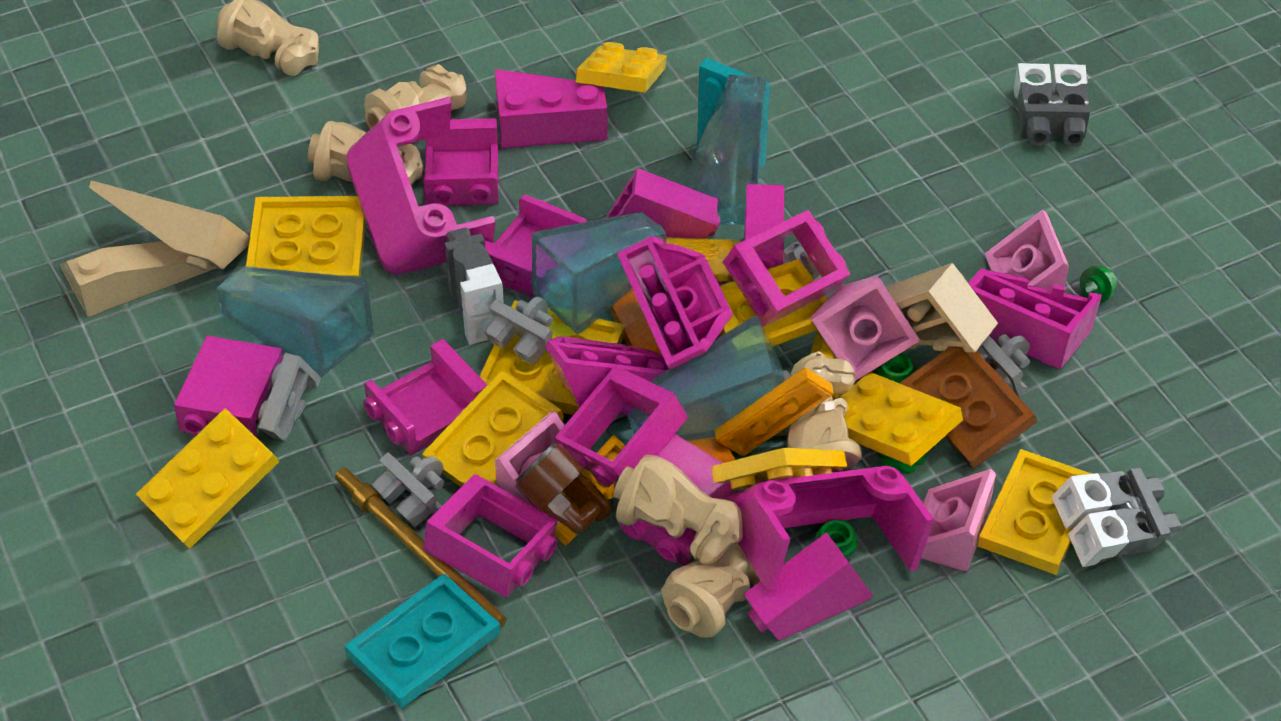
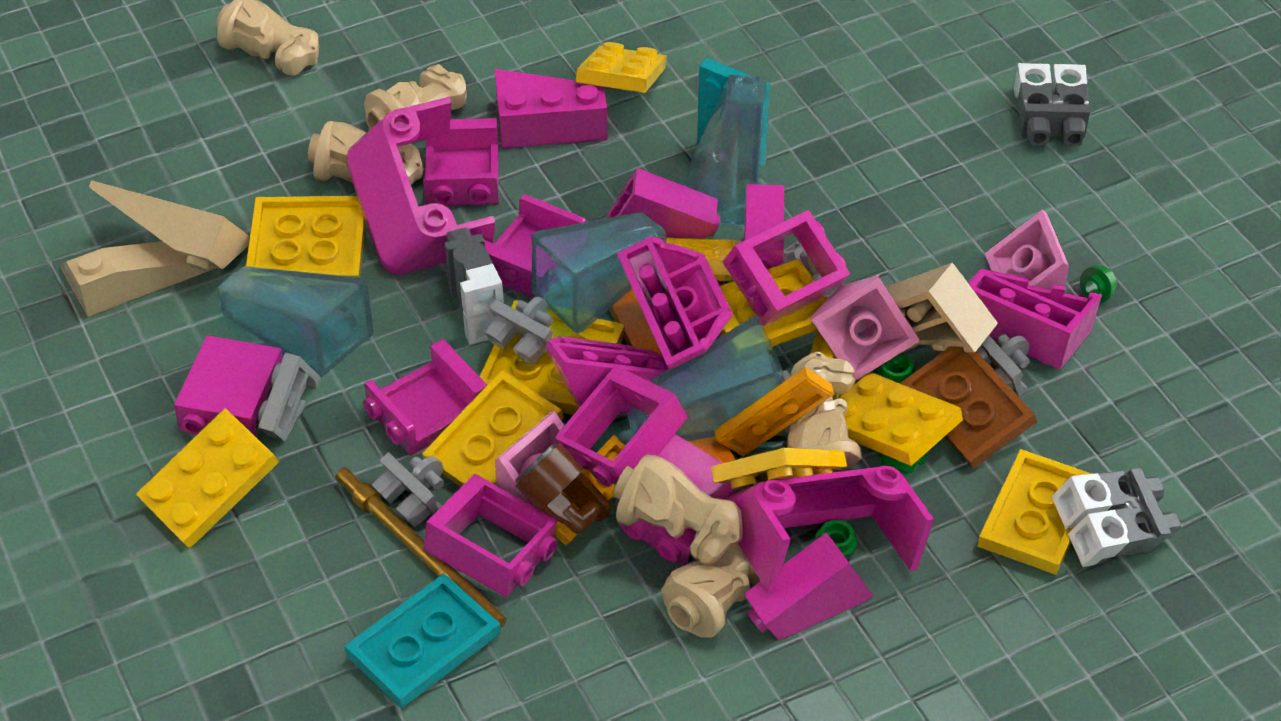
bright pink slope [921,469,996,572] -> none

